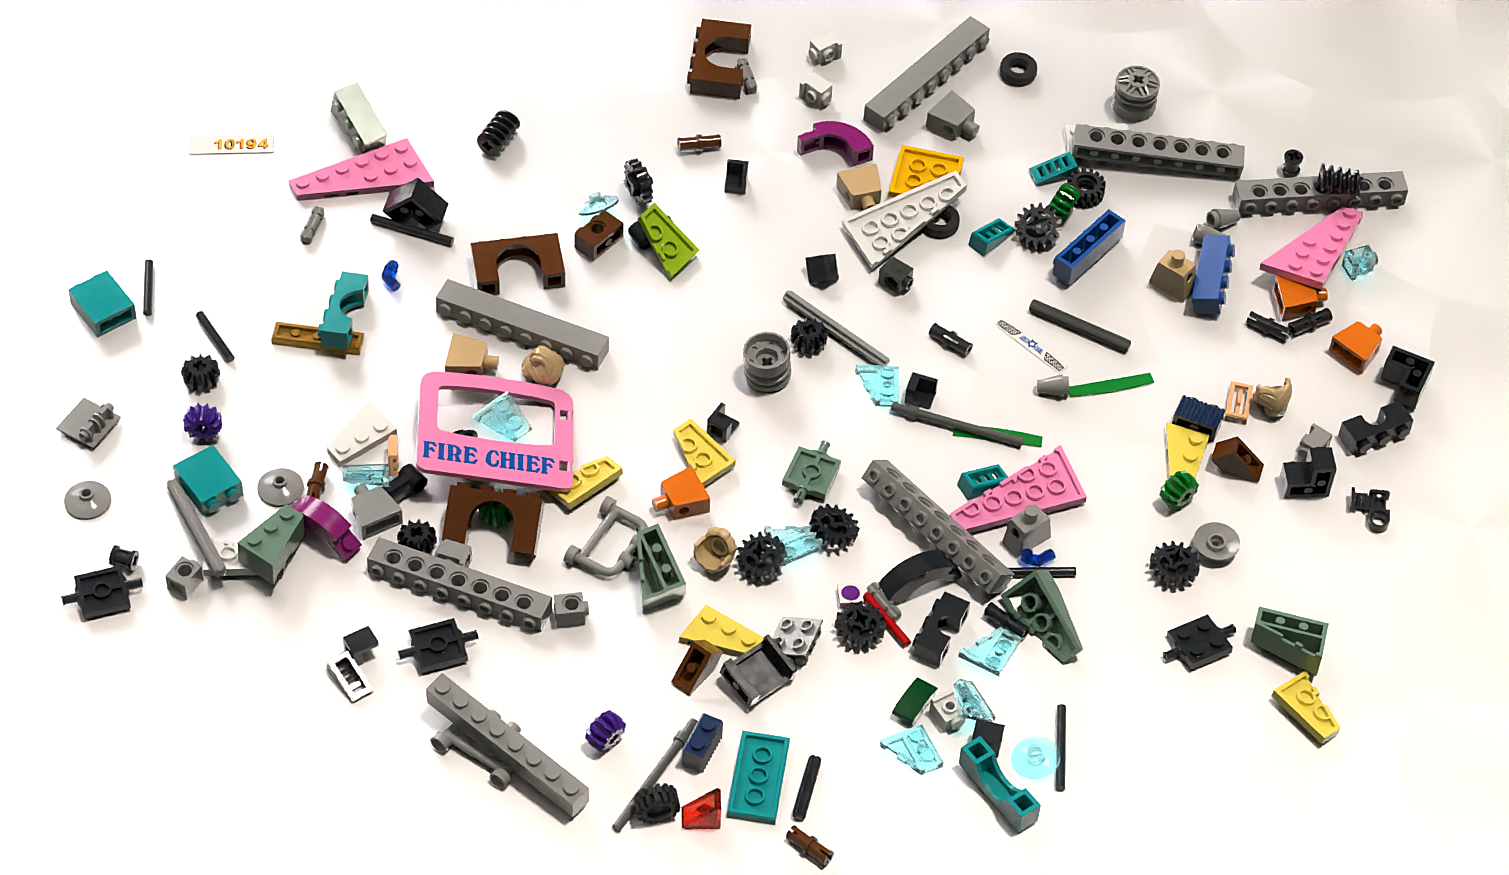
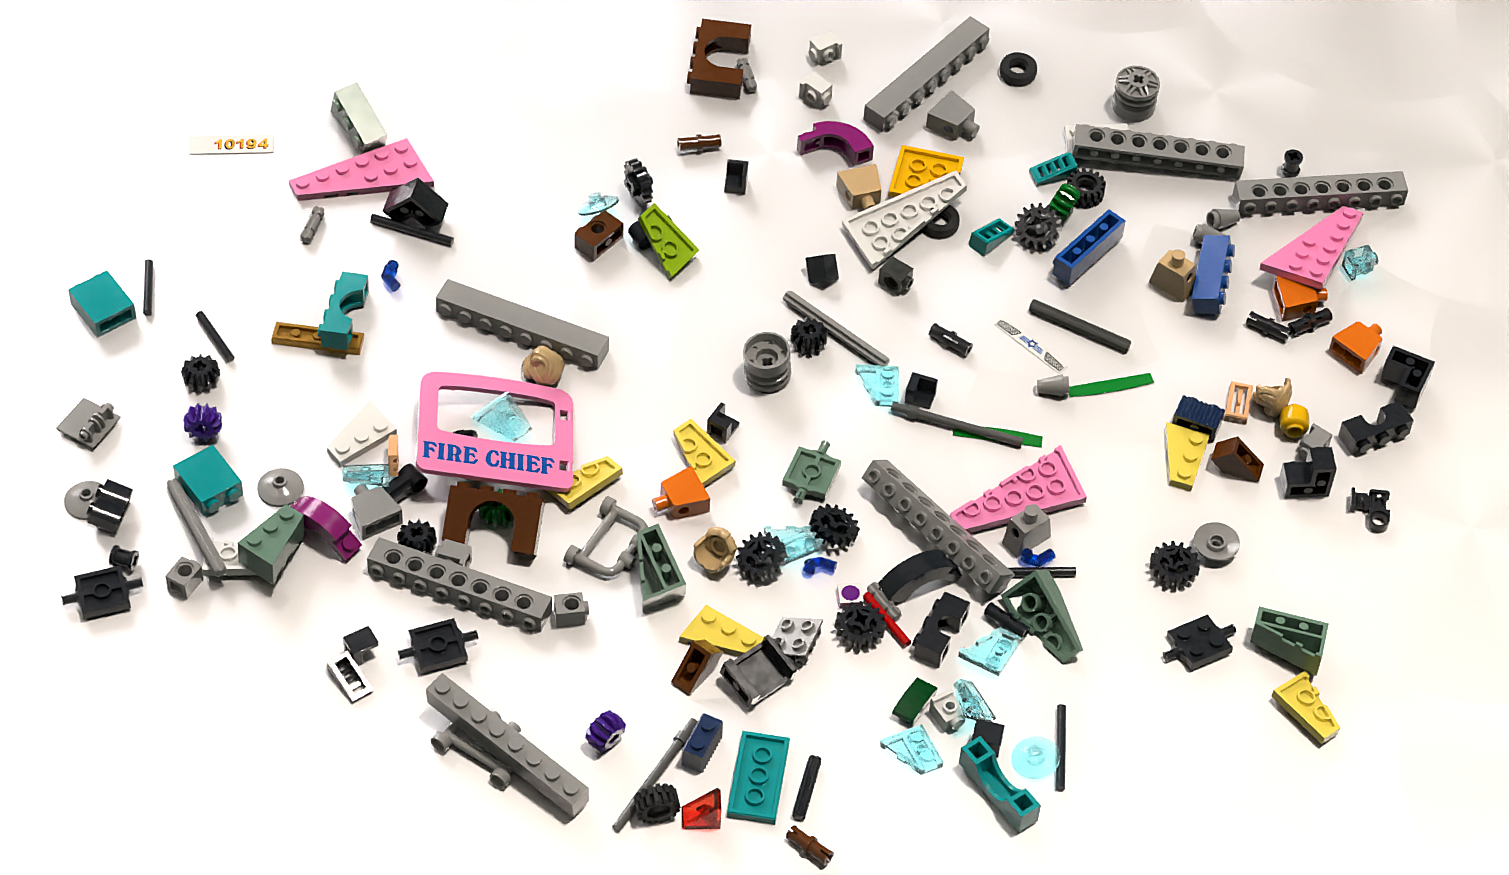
reddish brown pin [306,461,329,499] -> none
tan torso [445,333,499,376] -> none
reddish brown arch [470,233,565,295] -> none
black piece [477,110,520,157] -> none
teal slope [957,464,1008,500] -> none
green gear [1159,470,1199,509] -> none
black piece [1317,163,1364,197] -> none
none -> black brick [86,479,133,533]
none -> clear blue arm [802,557,838,575]
none -> yellow head [1280,404,1309,438]

